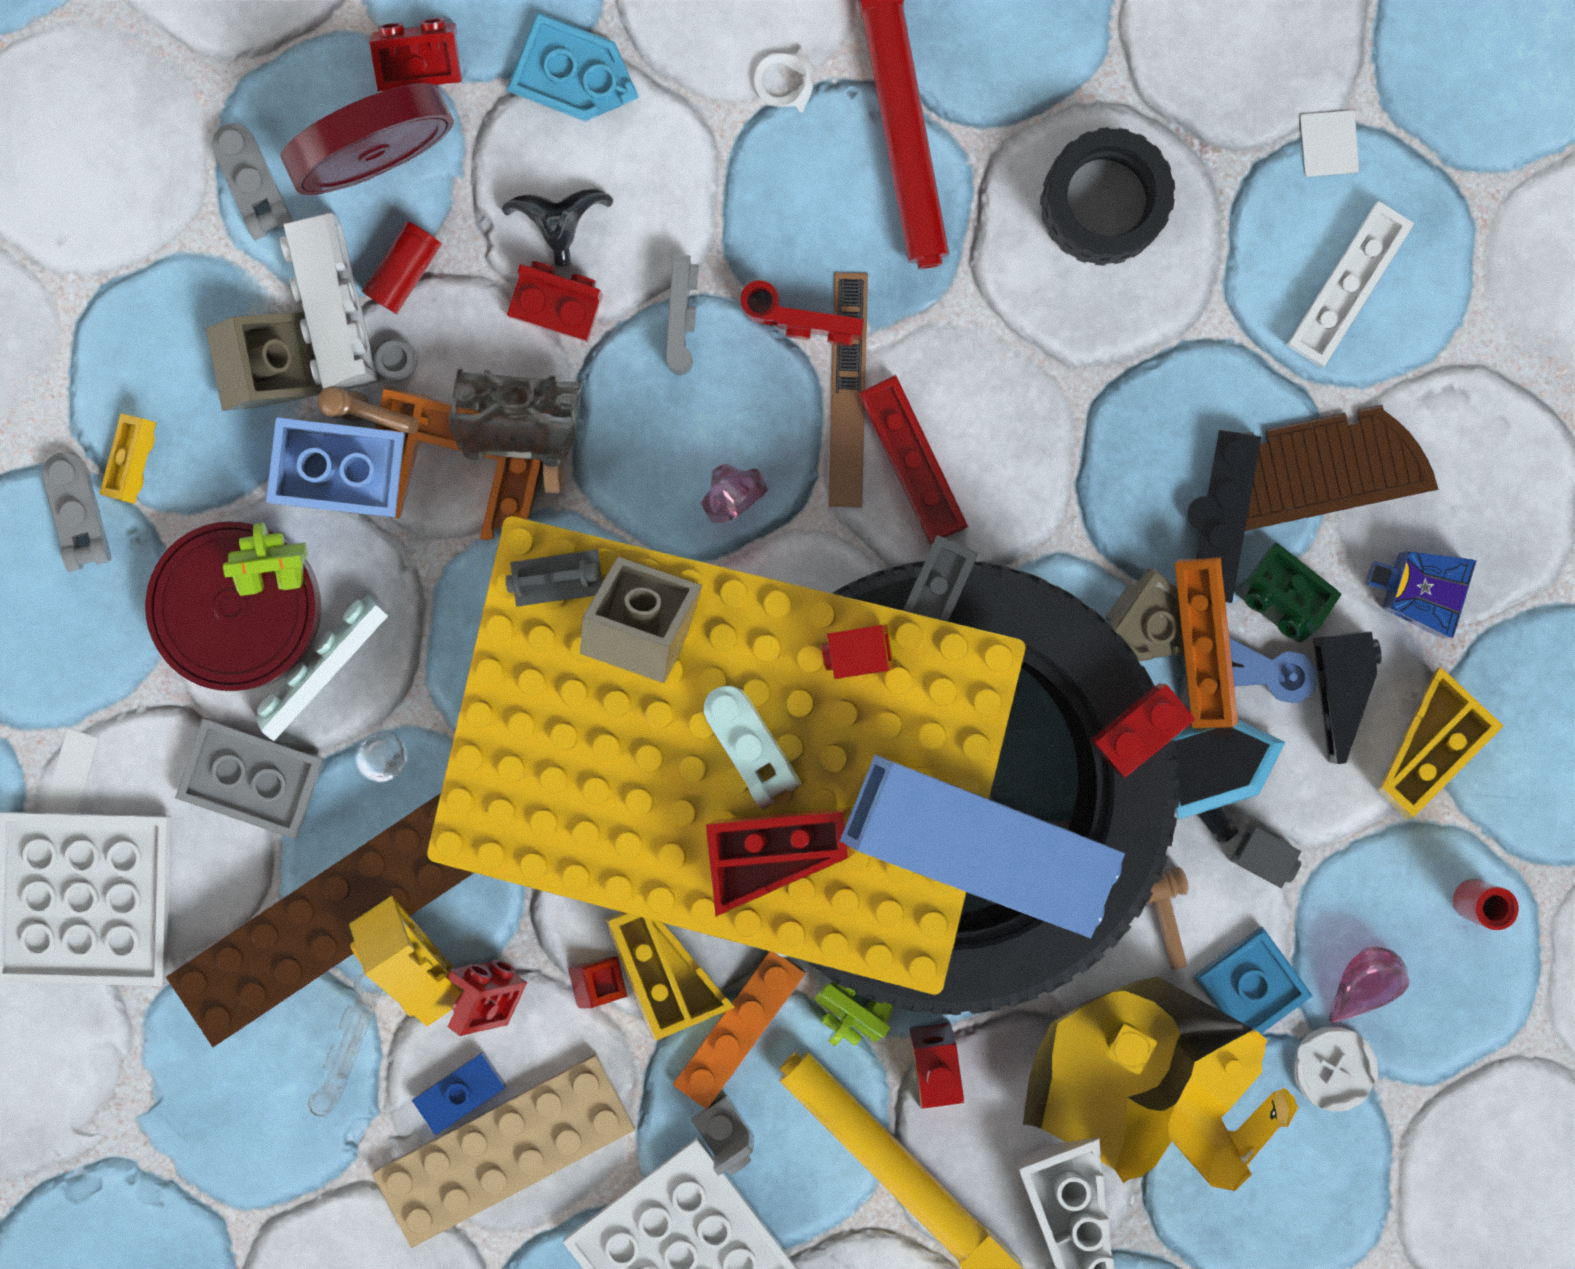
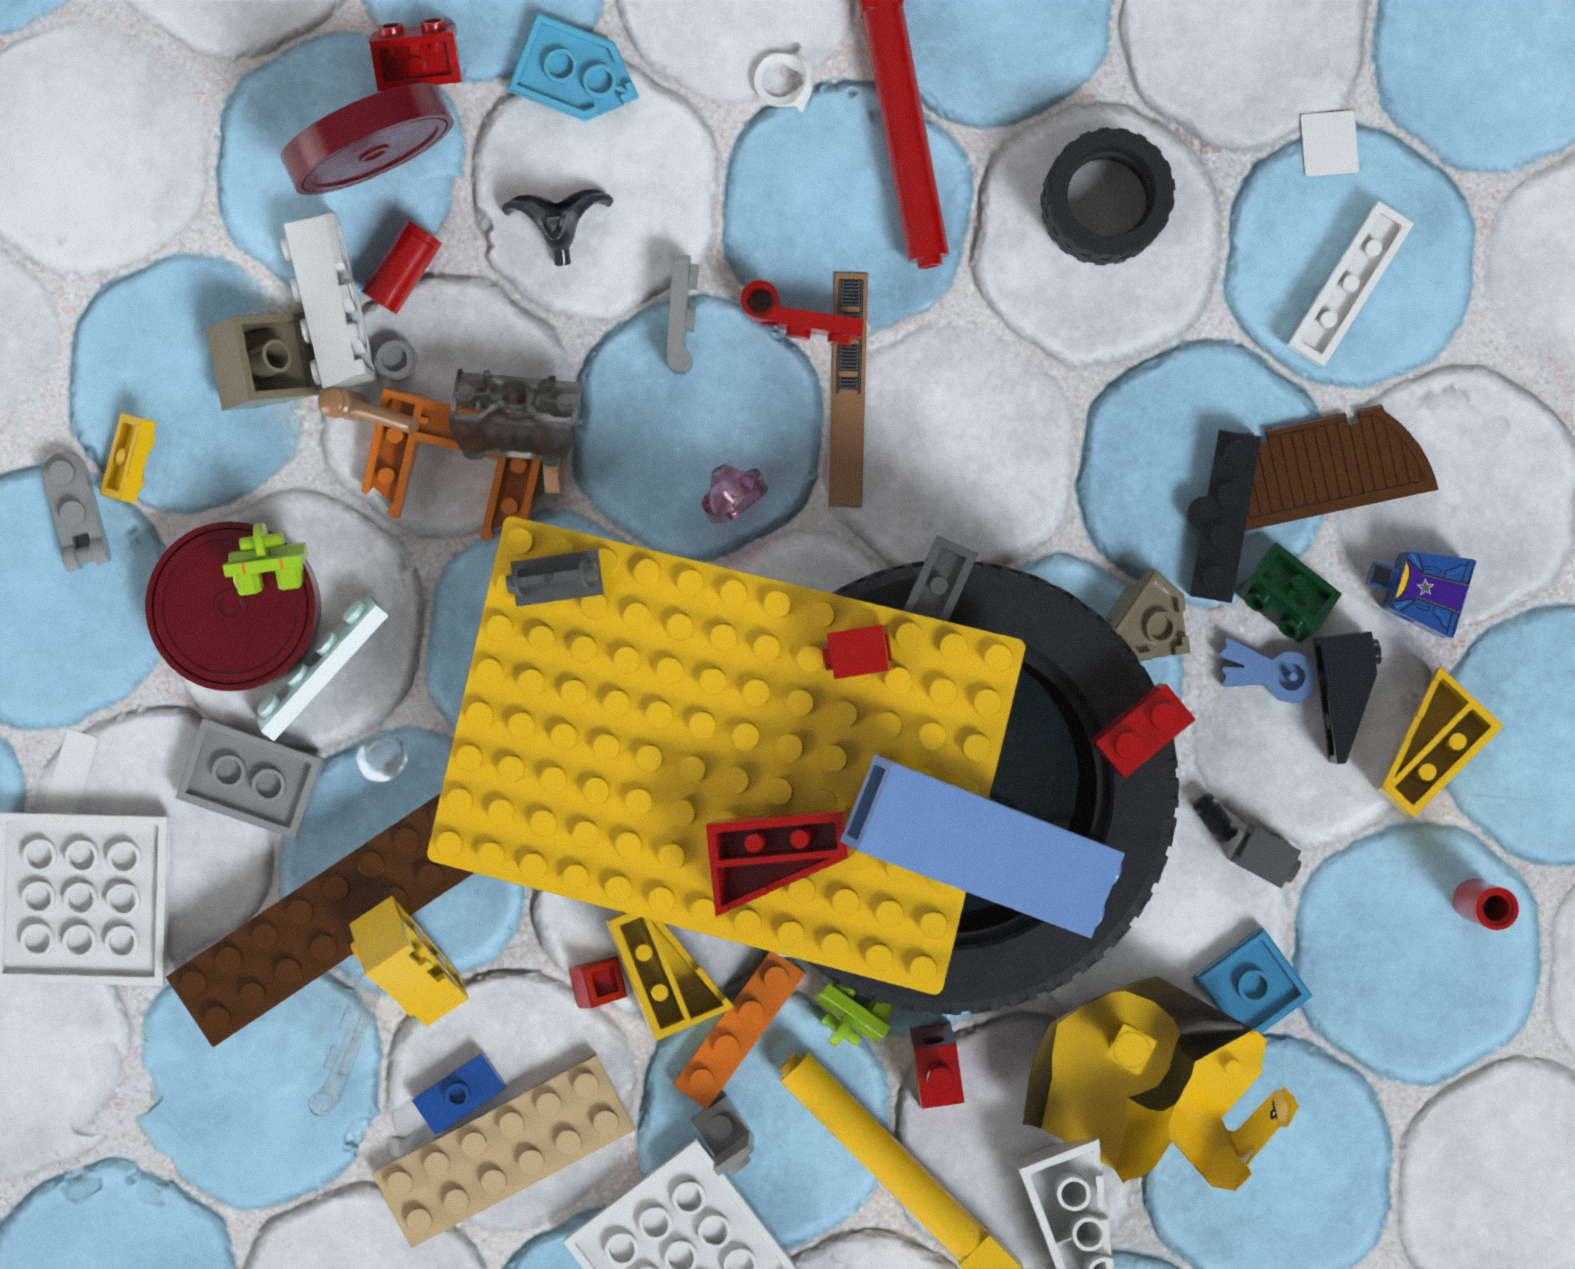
light grey plate [212,123,293,241] -> none
light blue slope [266,417,405,517] -> none
red bracket [447,960,528,1036] -> none
red bracket [507,261,603,343] -> none
dark tan slope [580,557,702,683] -> none
light aqua plate [704,686,802,810] -> none
red tile [858,375,969,545] -> none
medium nougat piece [1147,867,1188,970] -> none
black tile [1173,720,1285,820] -> none
orange plate [1175,557,1238,728] -> none
white tile [1292,1026,1378,1112] -> none
clear pink piece [1329,947,1410,1023] -> none

